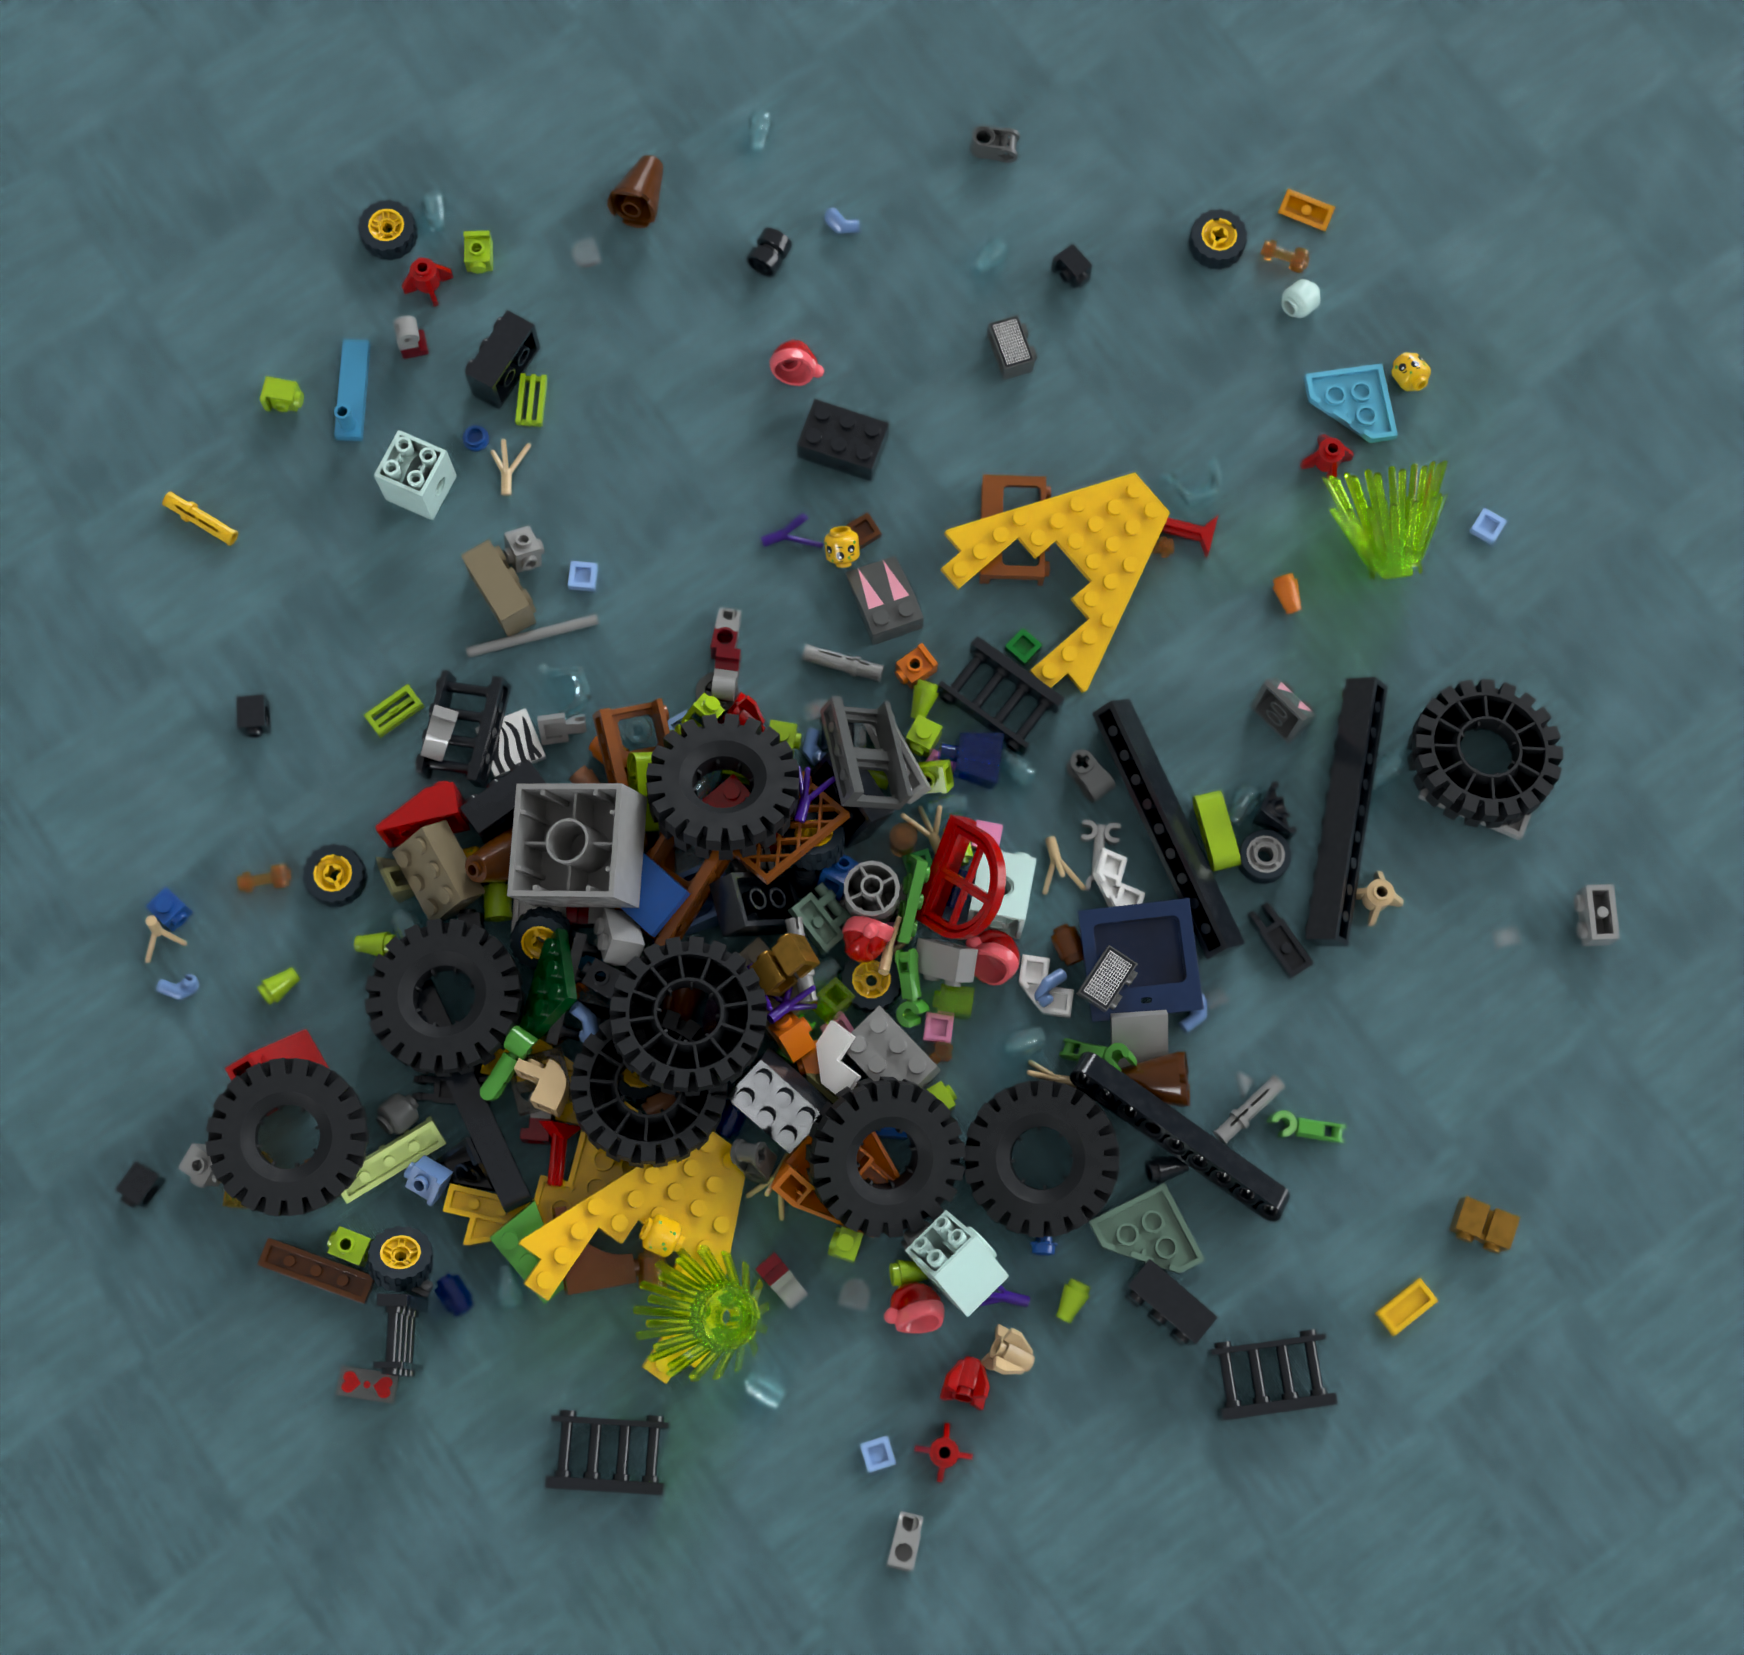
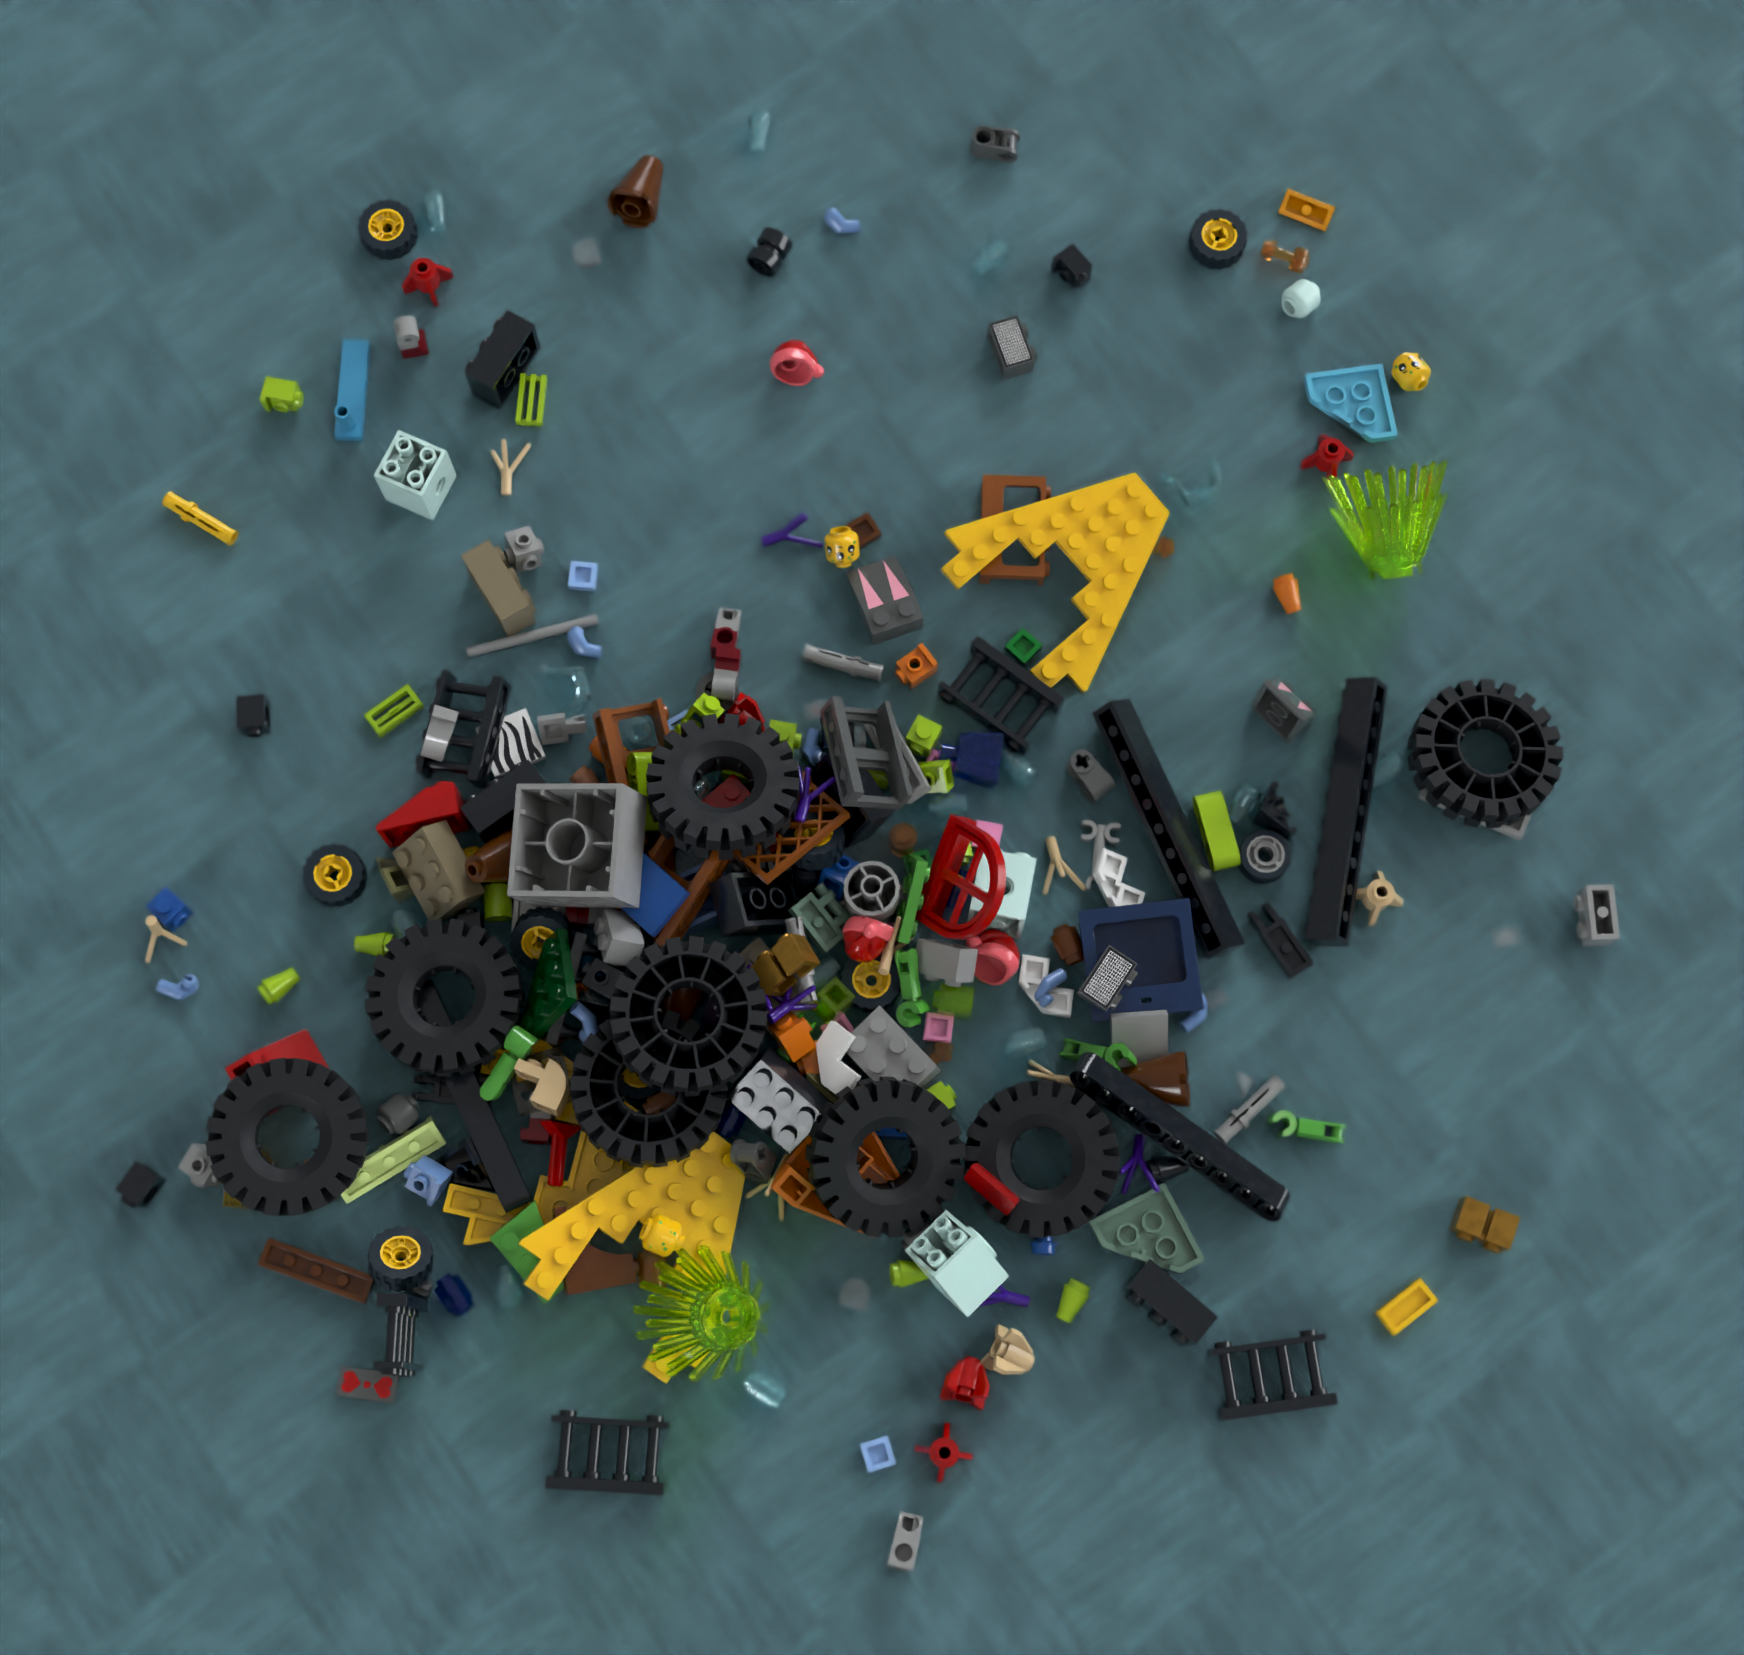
clear orange bar [237,864,292,893] -> none
lime brick [327,1226,374,1268] -> none
blue plate [462,425,489,452] -> none
lime brick [463,231,493,274] -> none
leg [755,1252,808,1309] -> none
black brick [797,398,889,482] -> none
lime brick [827,1226,864,1264] -> none
coral piece [884,1282,945,1334] -> none
tan plant [900,805,942,854] -> none
lime cone [910,679,939,719] -> none
red piece [1161,515,1218,559] -> none
light blue tile [1469,508,1507,545] -> none
none -> medium blue arm [567,626,602,659]
none -> red slope [964,1163,1020,1215]
none -> dark purple plant [1119,1134,1160,1194]

